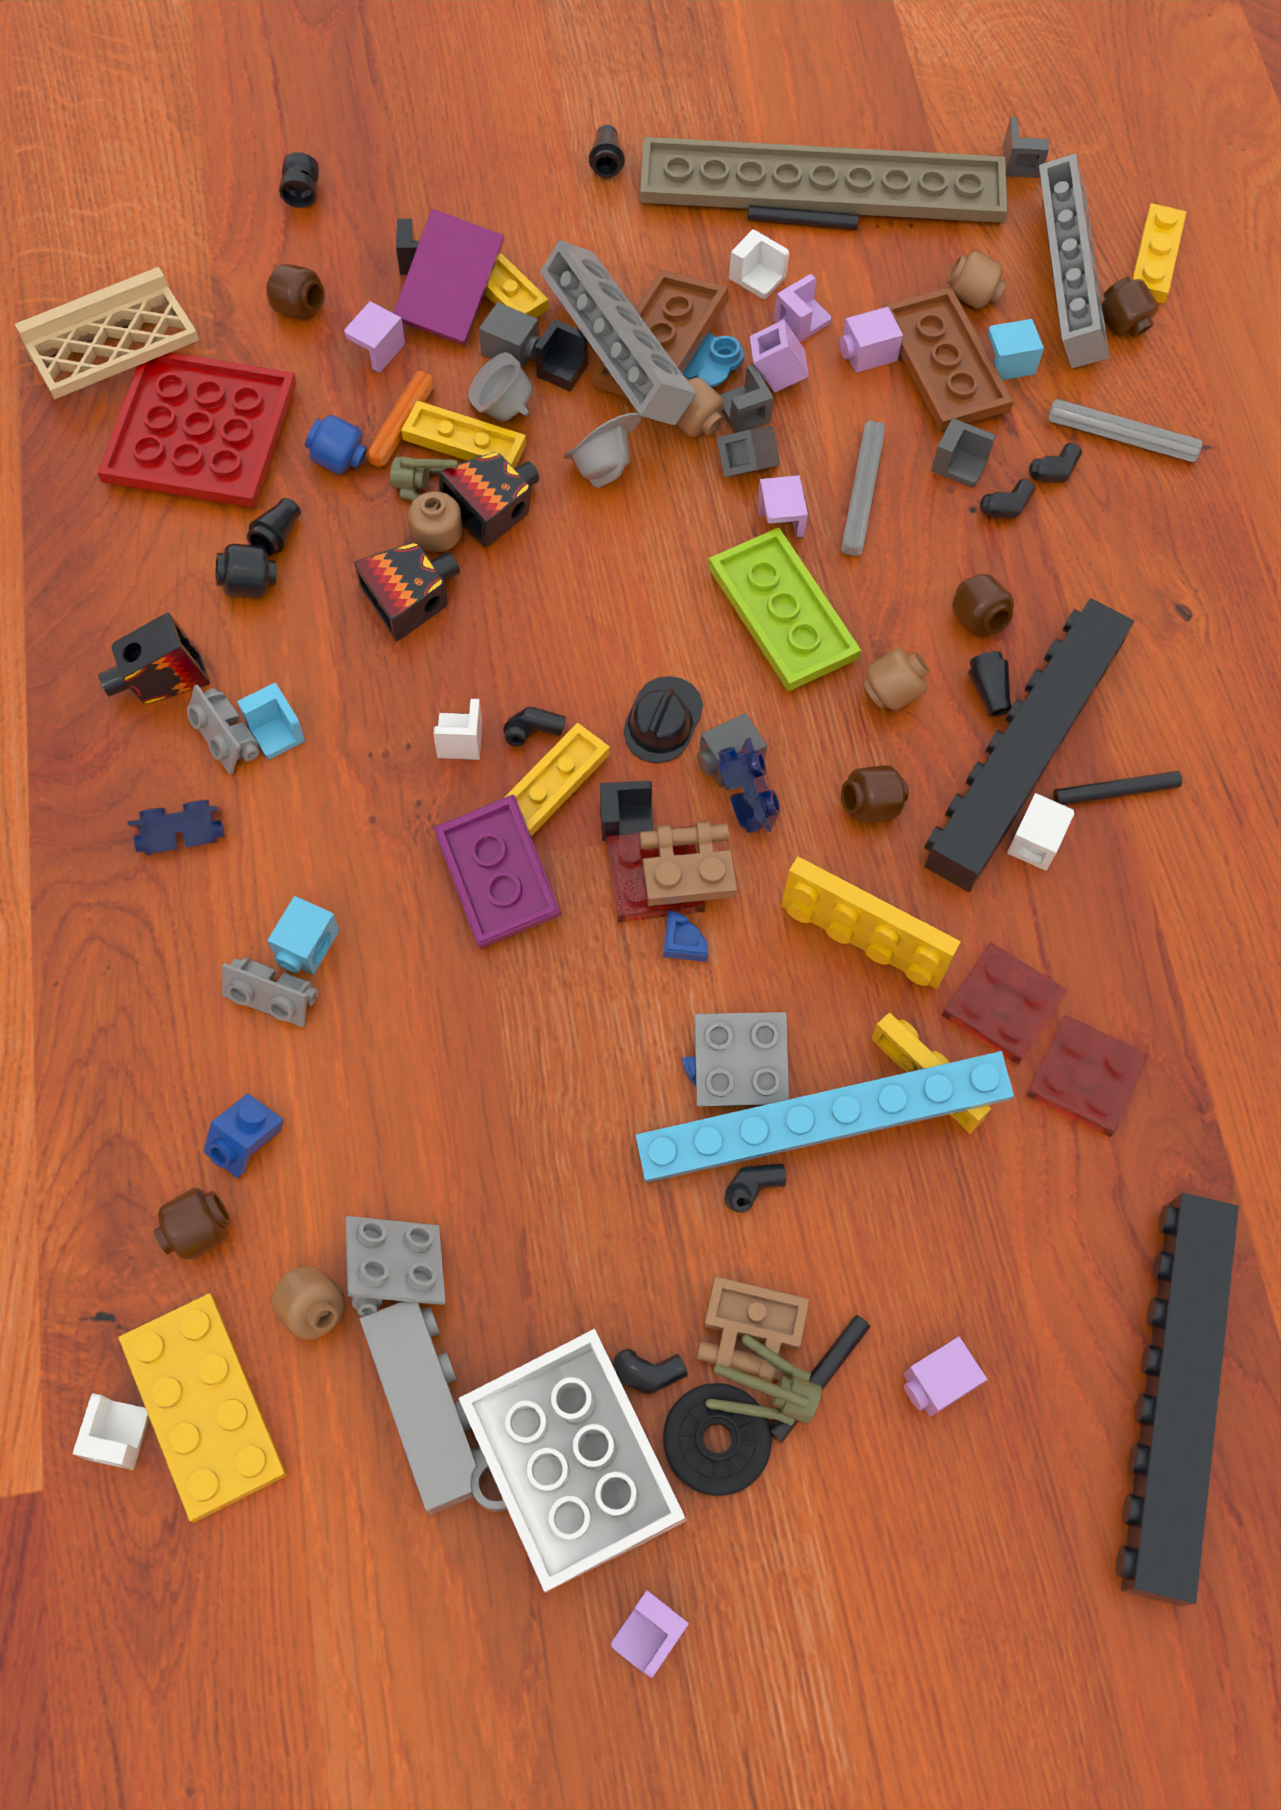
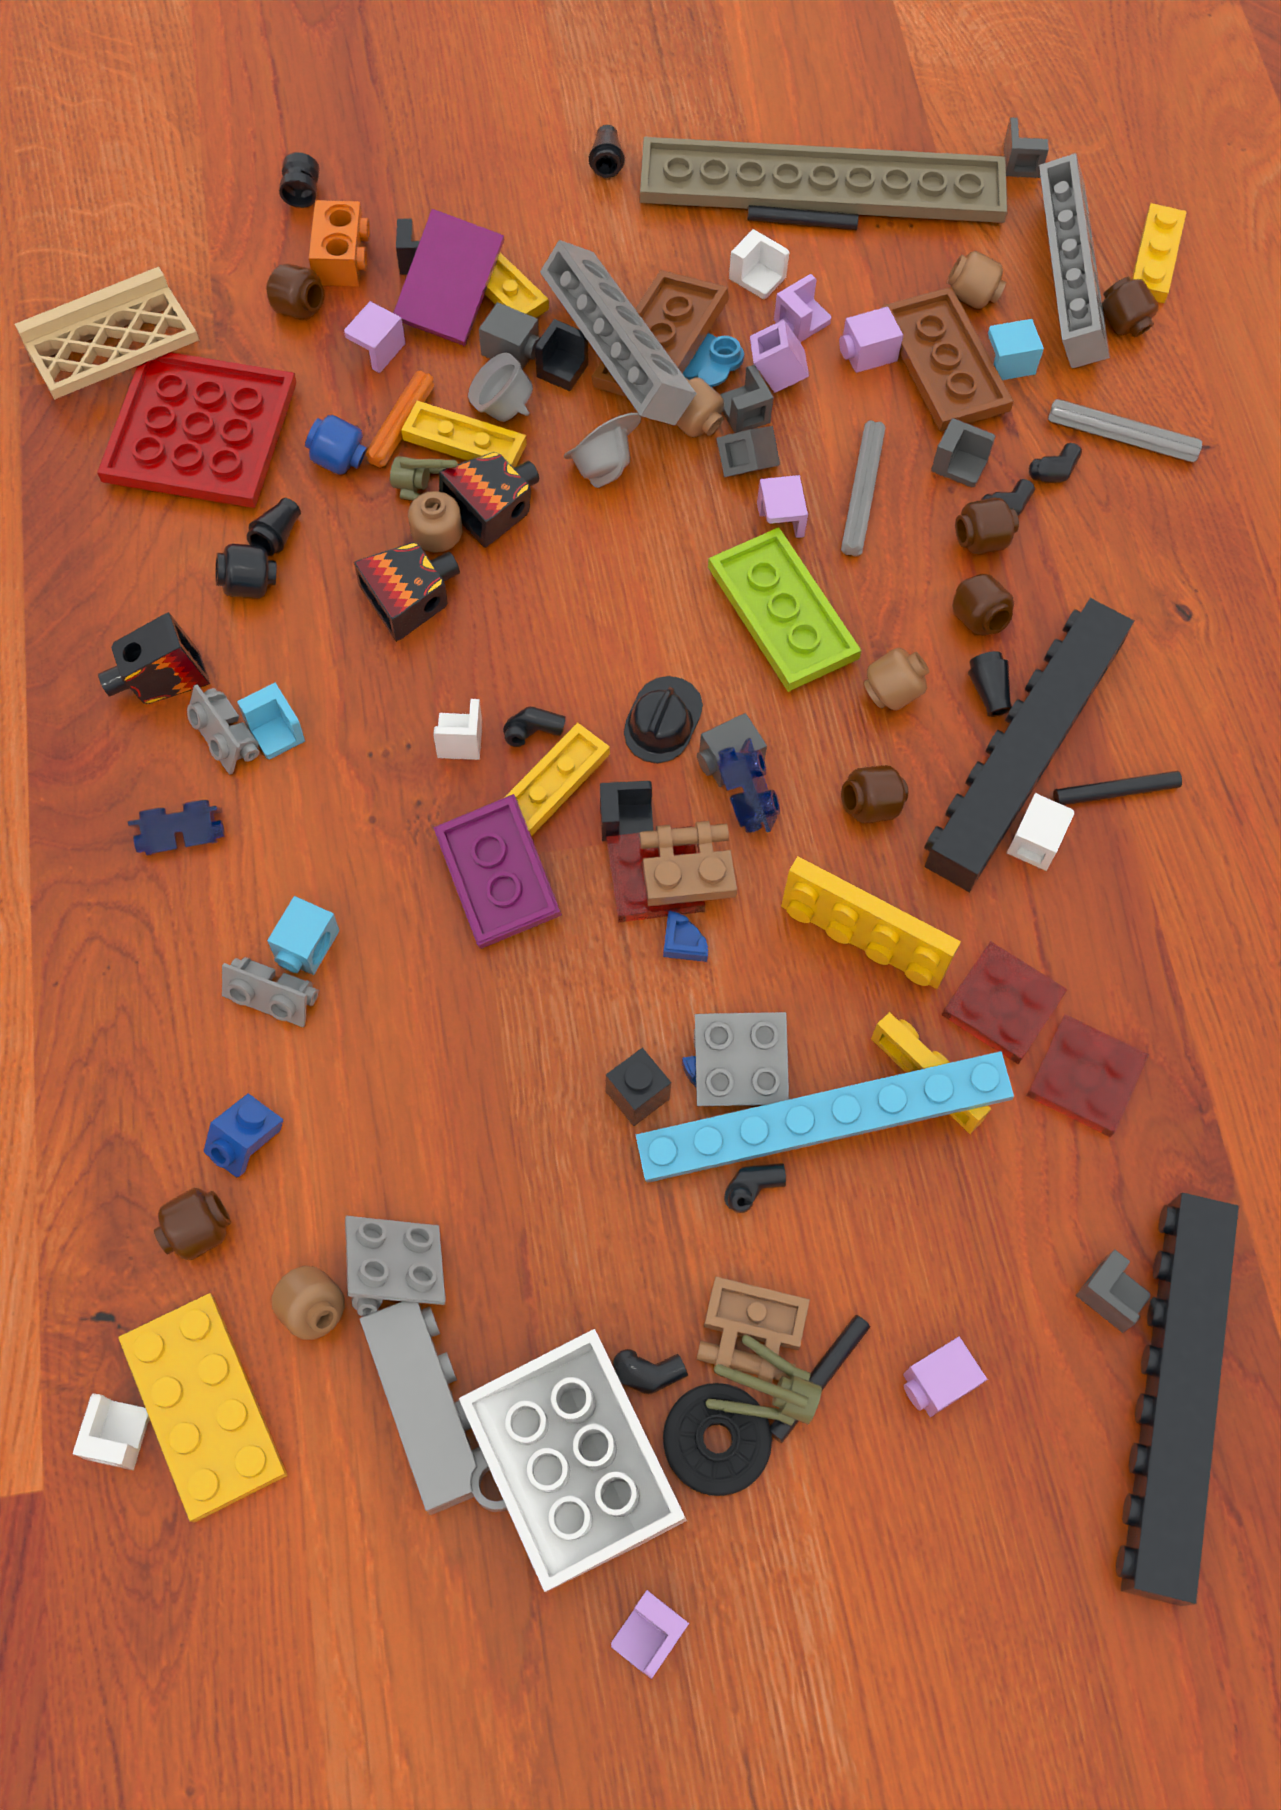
none -> orange brick [309,200,370,286]
none -> black brick [606,1047,672,1126]
none -> reddish brown head [955,498,1019,555]
none -> dark grey panel [1076,1249,1150,1333]

